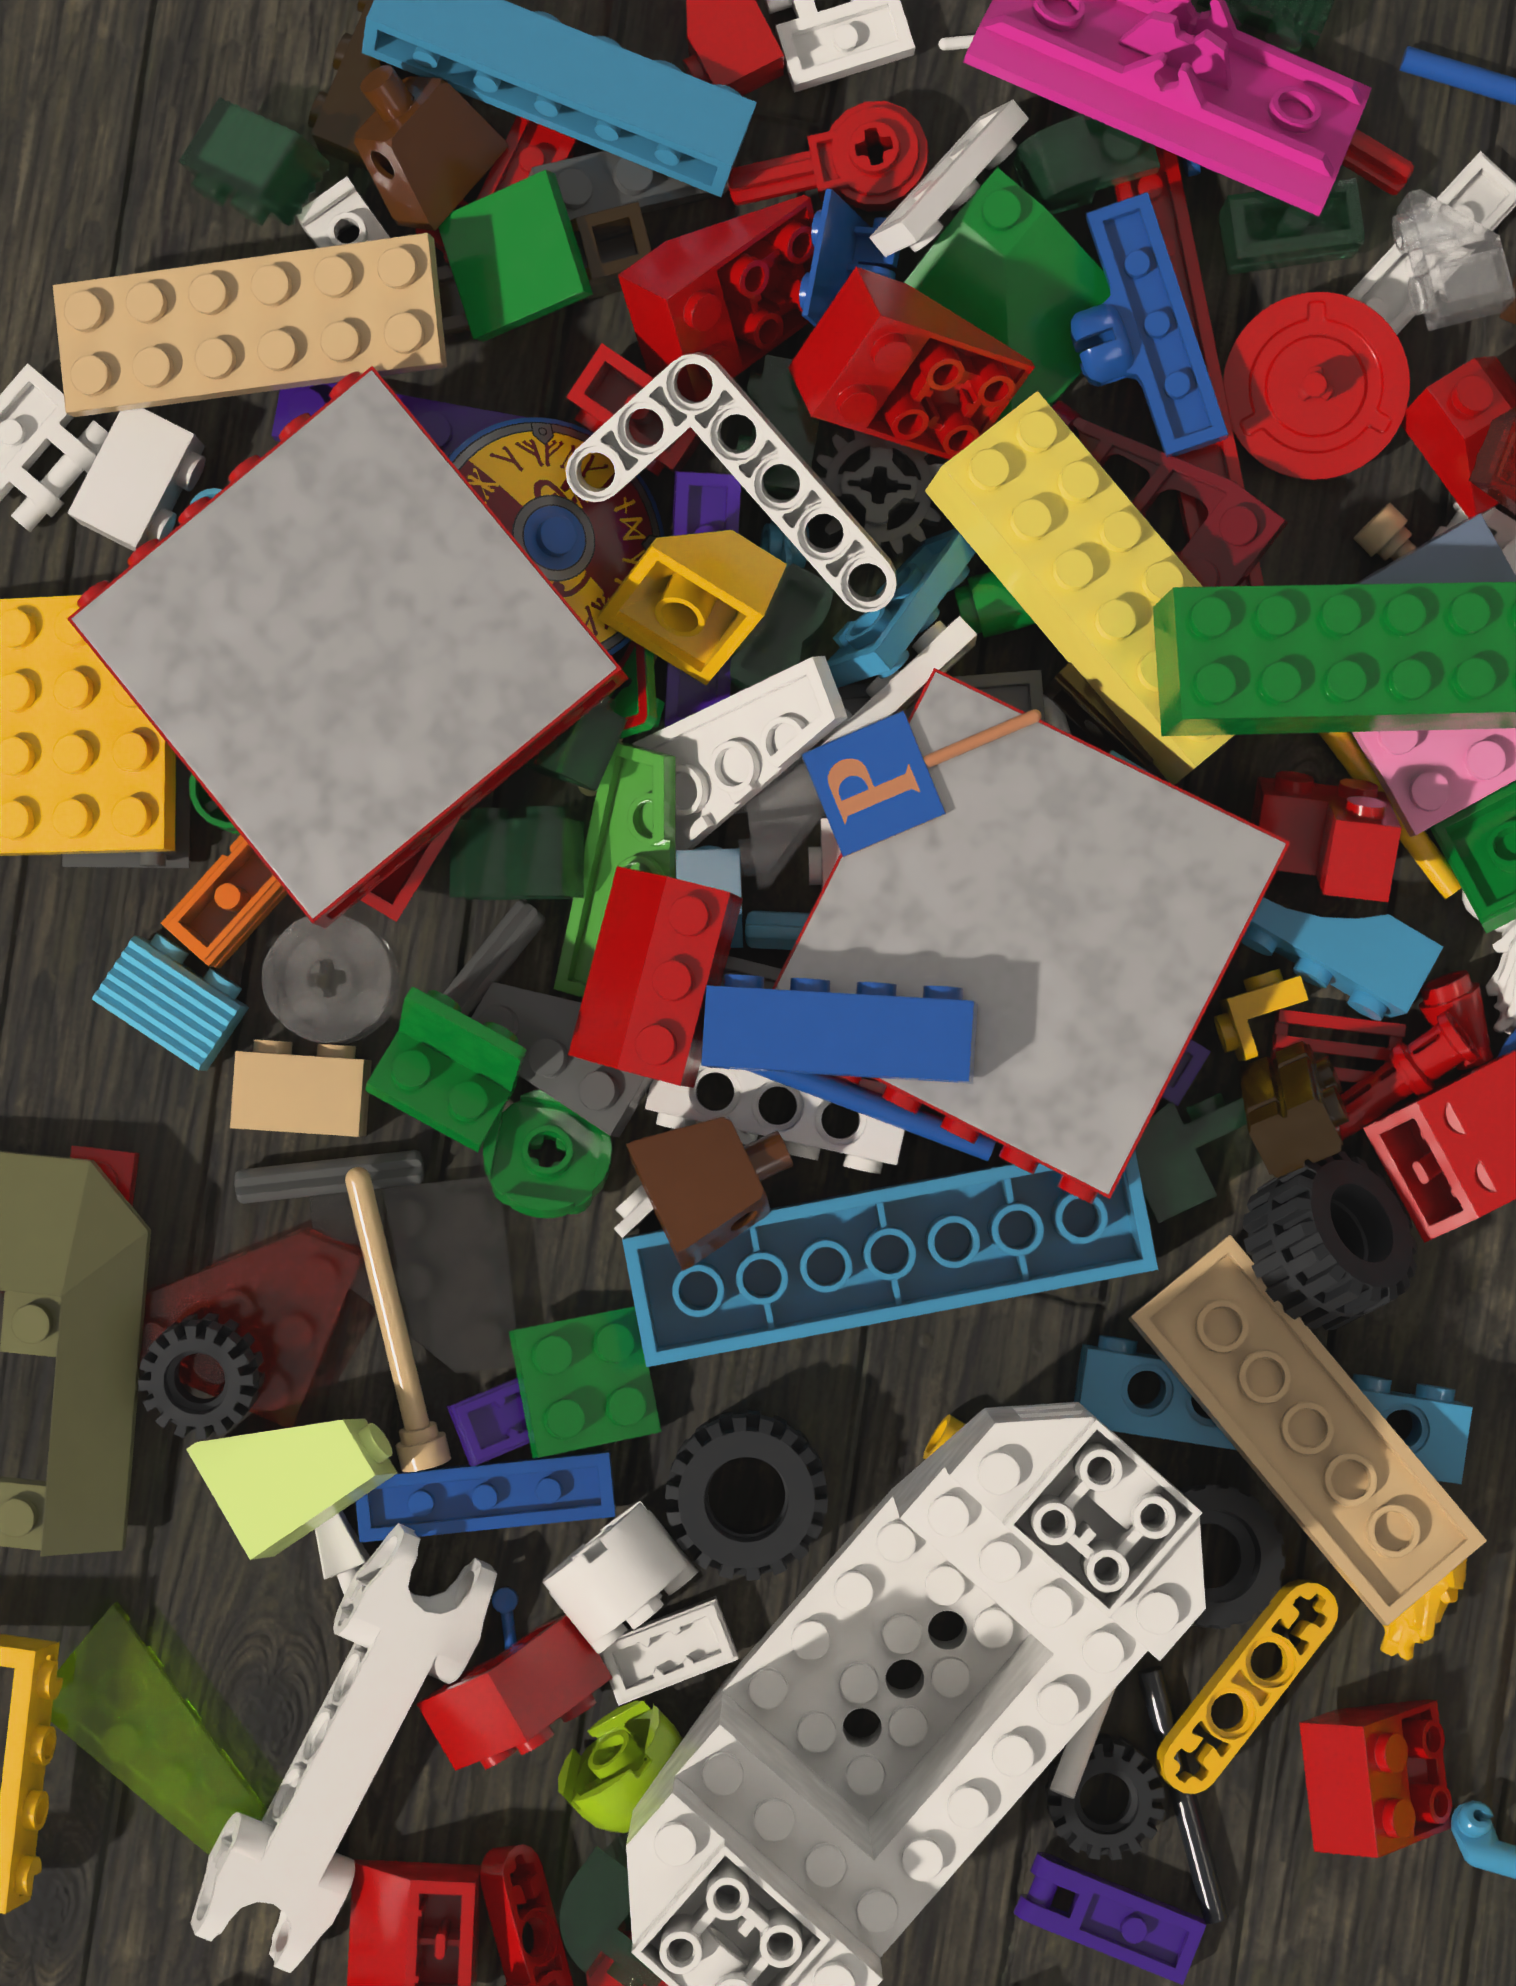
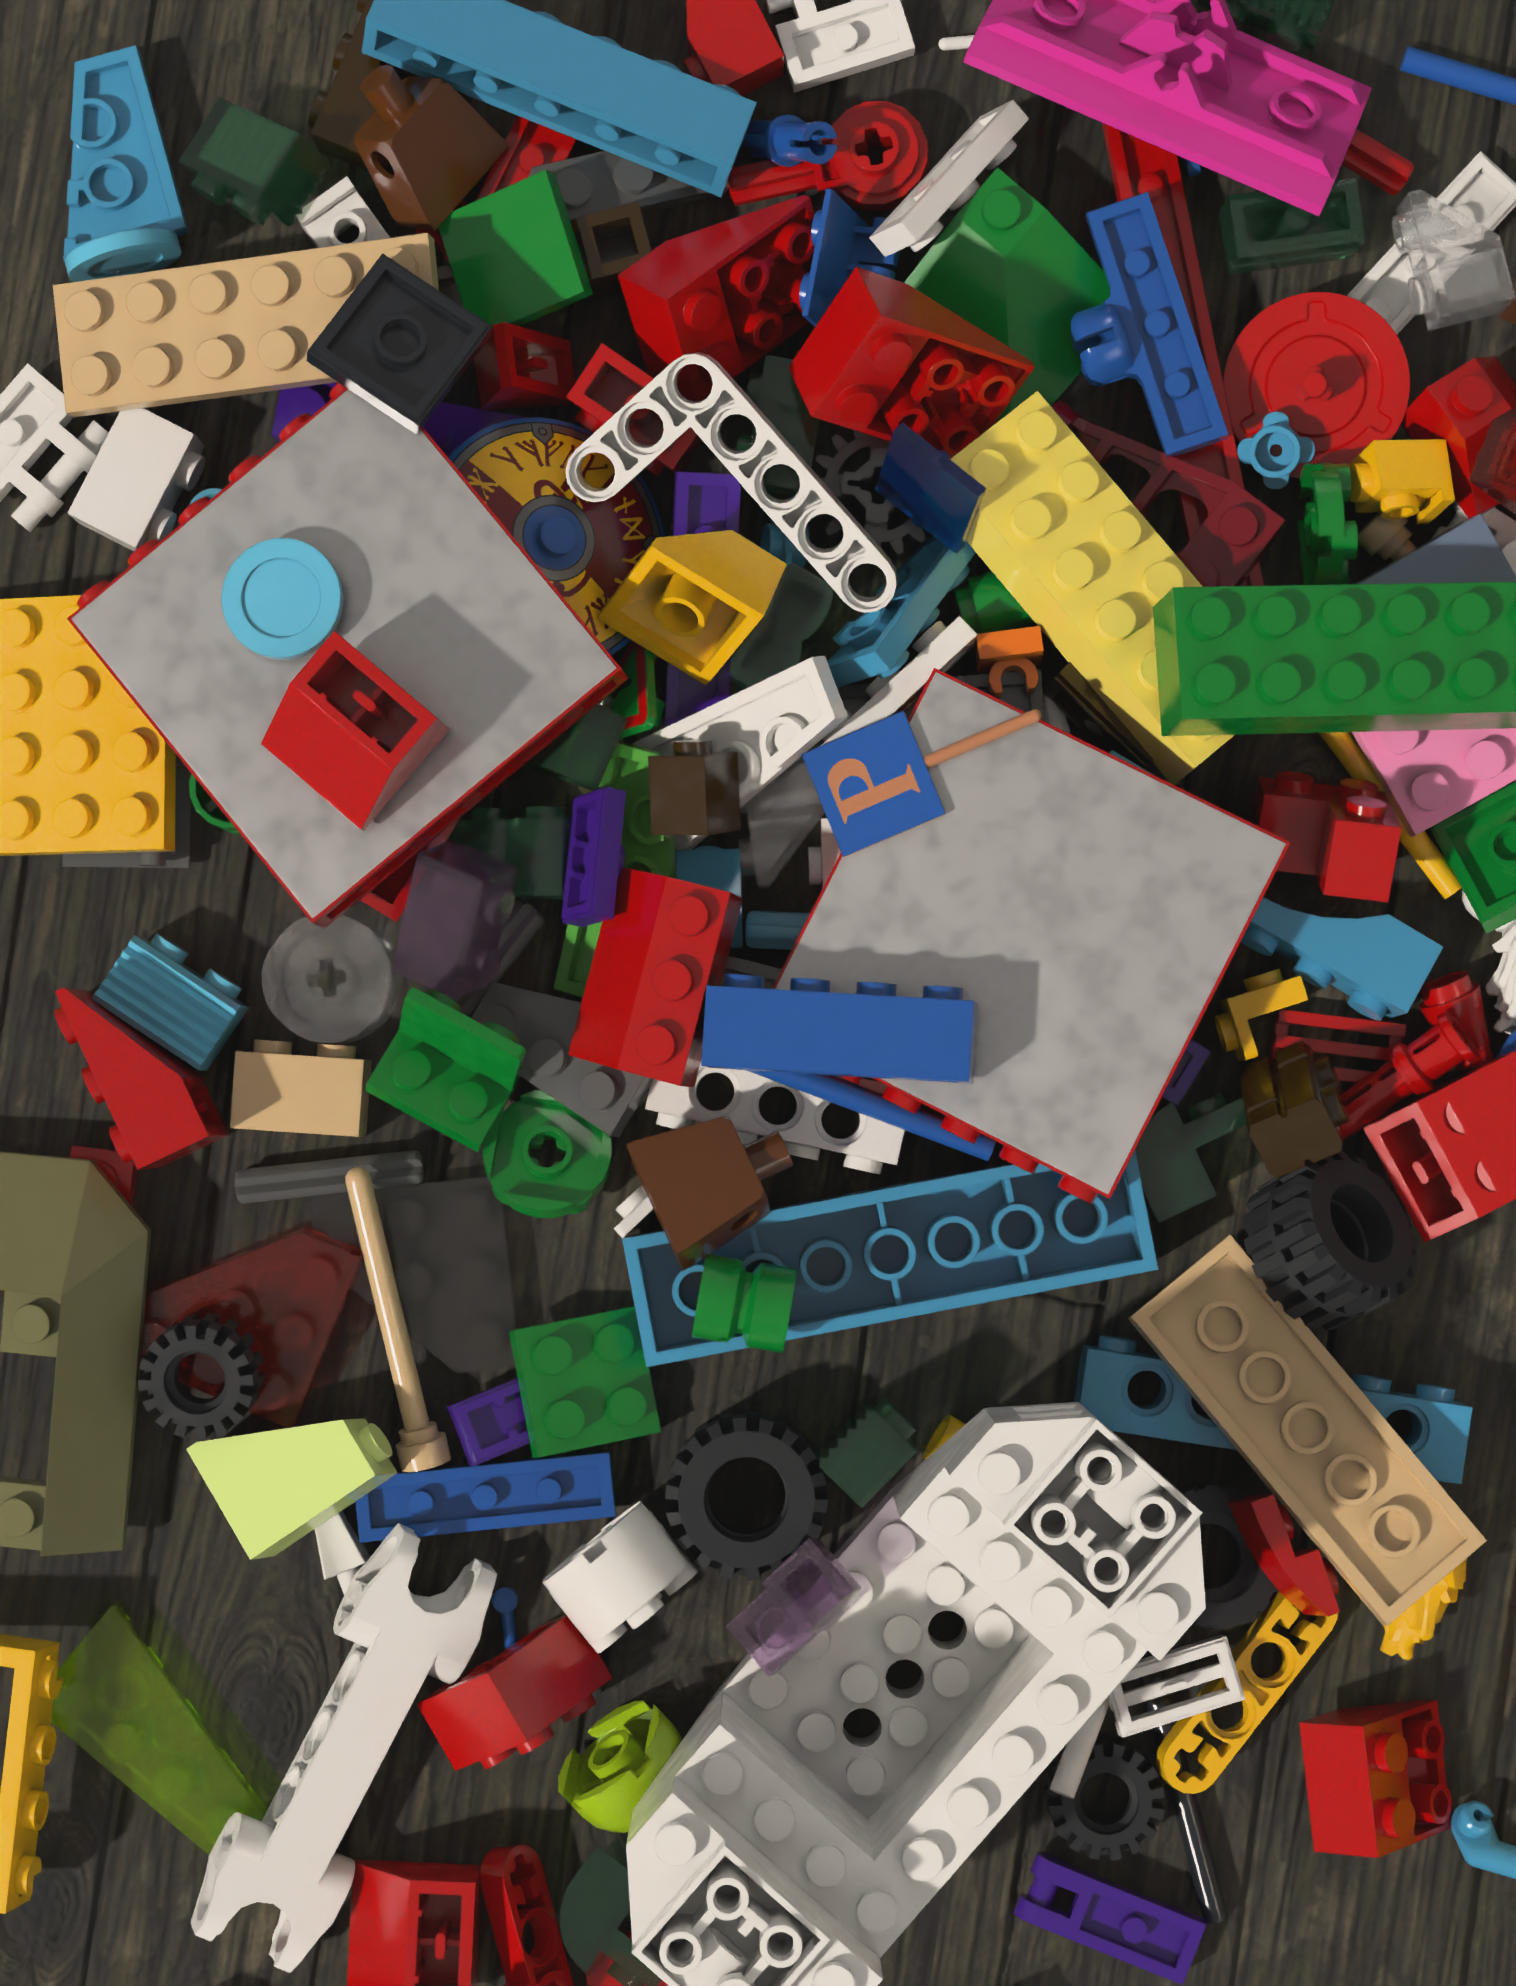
orange brick [161,834,288,969] -> none
white plate [599,1596,739,1706] -> none
clear green brick [1014,114,1160,215] -> none
none -> red slope [54,987,230,1170]
none -> dark azure wing [63,45,190,262]
none -> medium azure piece [65,228,182,282]
none -> medium azure piece [221,538,344,660]
none -> red slope [261,631,450,831]
none -> black tile [306,253,493,435]
none -> brick [391,840,517,1000]
none -> red slope [474,322,575,410]
none -> dark purple plate [561,786,626,927]
none -> dark brown brick [648,740,741,835]
none -> green wheel [692,1253,797,1353]
none -> clear purple brick [726,1538,863,1676]
none -> blue axle [742,114,837,167]
none -> clear green brick [818,1397,917,1508]
none -> clear blue piece [875,422,987,554]
none -> orange tile [974,626,1044,698]
none -> white tile [1107,1634,1245,1738]
none -> red slope [1228,1494,1340,1616]
none -> dark azure plate [1237,411,1315,489]
none -> green plate [1297,462,1358,585]
none -> yellow brick [1349,439,1455,524]

